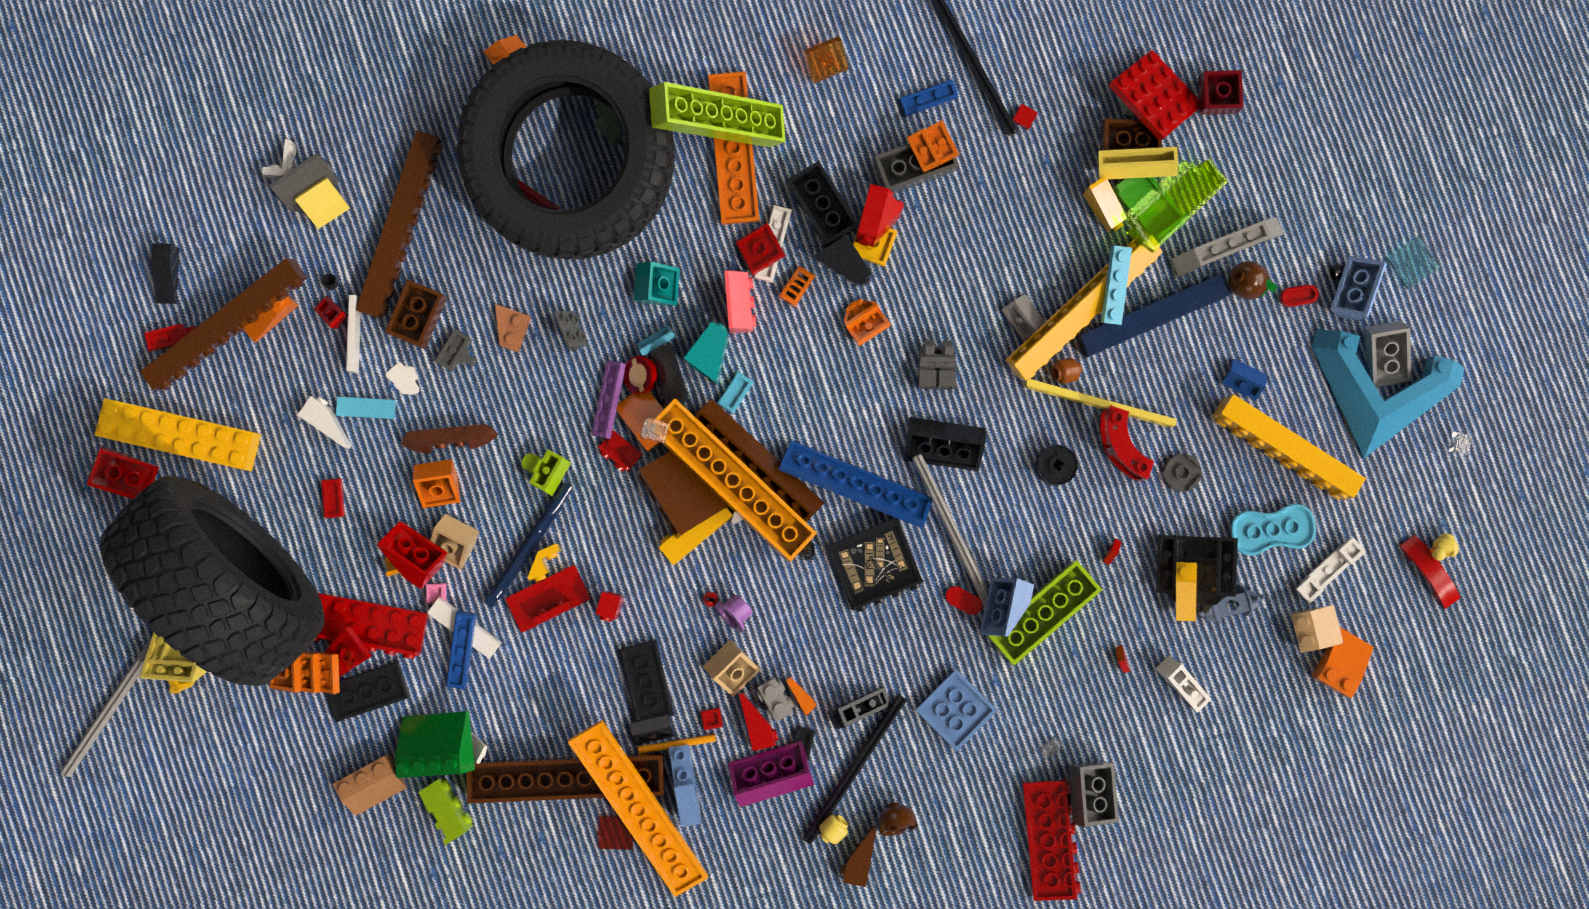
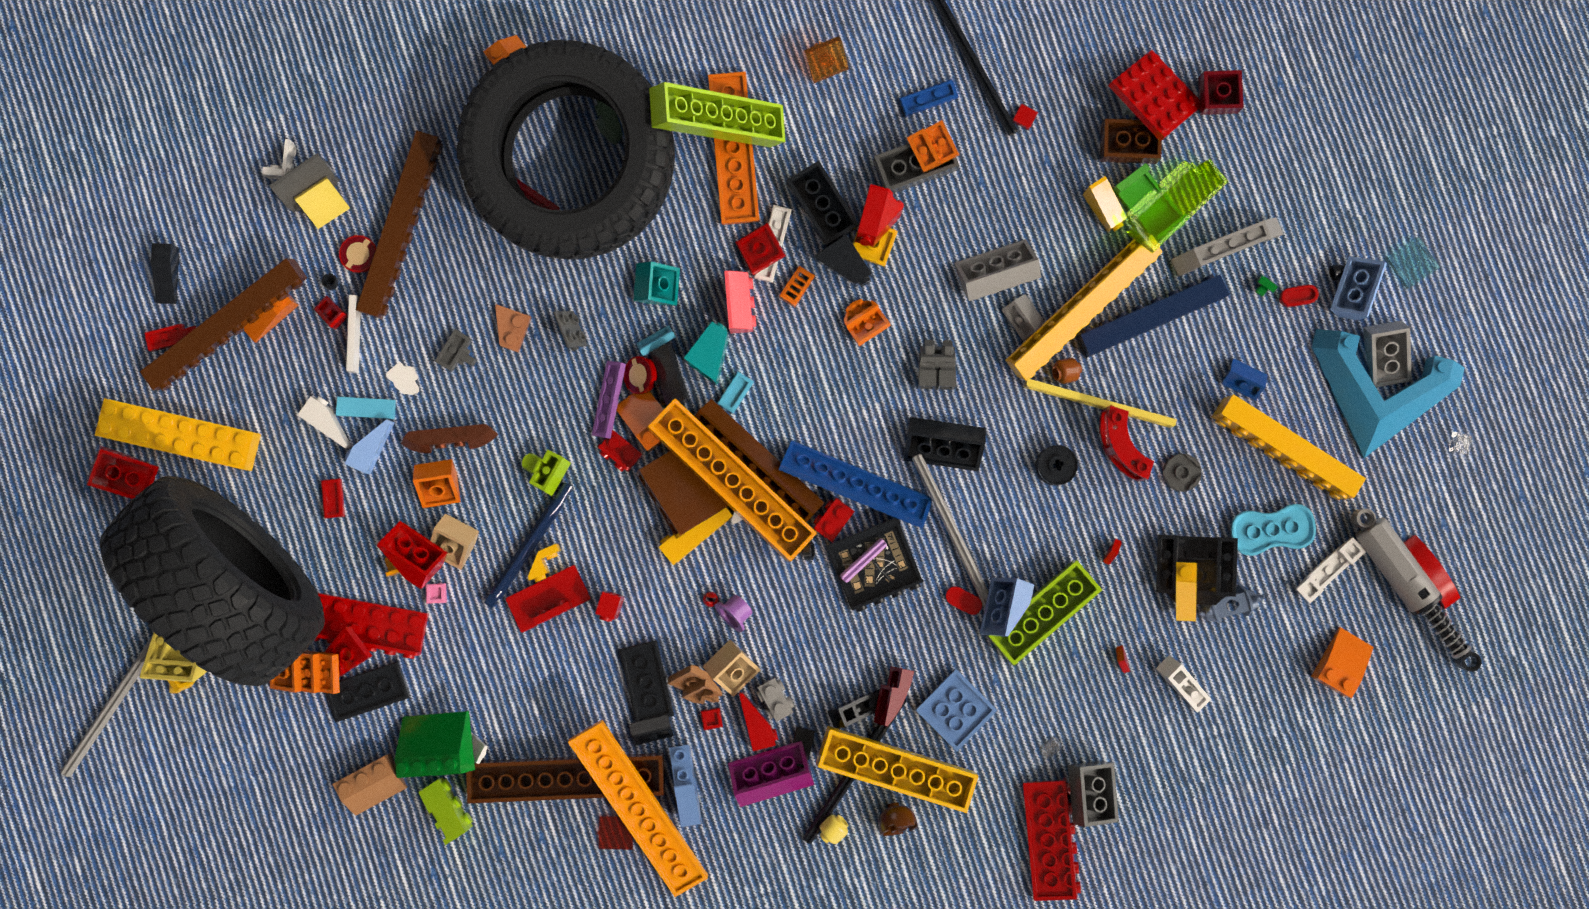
reddish brown brick [385,279,448,350] -> none
white tile [427,597,502,659] -> none
blue tile [446,611,477,690] -> none
light orange bar [638,734,716,754] -> none
clear slope [641,418,669,443] -> none
orange slope [786,677,817,716] -> none
reddish brown slope [839,825,877,887] -> none
light yellow brick [1098,147,1178,179] -> none
medium azure plate [1101,245,1132,325] -> none
reddish brown cylinder [1228,261,1269,300] -> none
tan slope [1291,605,1344,653] -> none
light yellow animal [1430,534,1459,561] -> none
none -> tile [339,235,377,273]
none -> light blue slope [345,419,395,474]
none -> medium nougat plate [667,665,722,704]
none -> red bracket [813,498,855,542]
none -> yellow brick [816,726,979,813]
none -> lavender axle [840,538,887,583]
none -> dark red slope [874,666,914,726]
none -> light grey slope [954,239,1041,301]
none -> light grey piece [1351,509,1482,672]

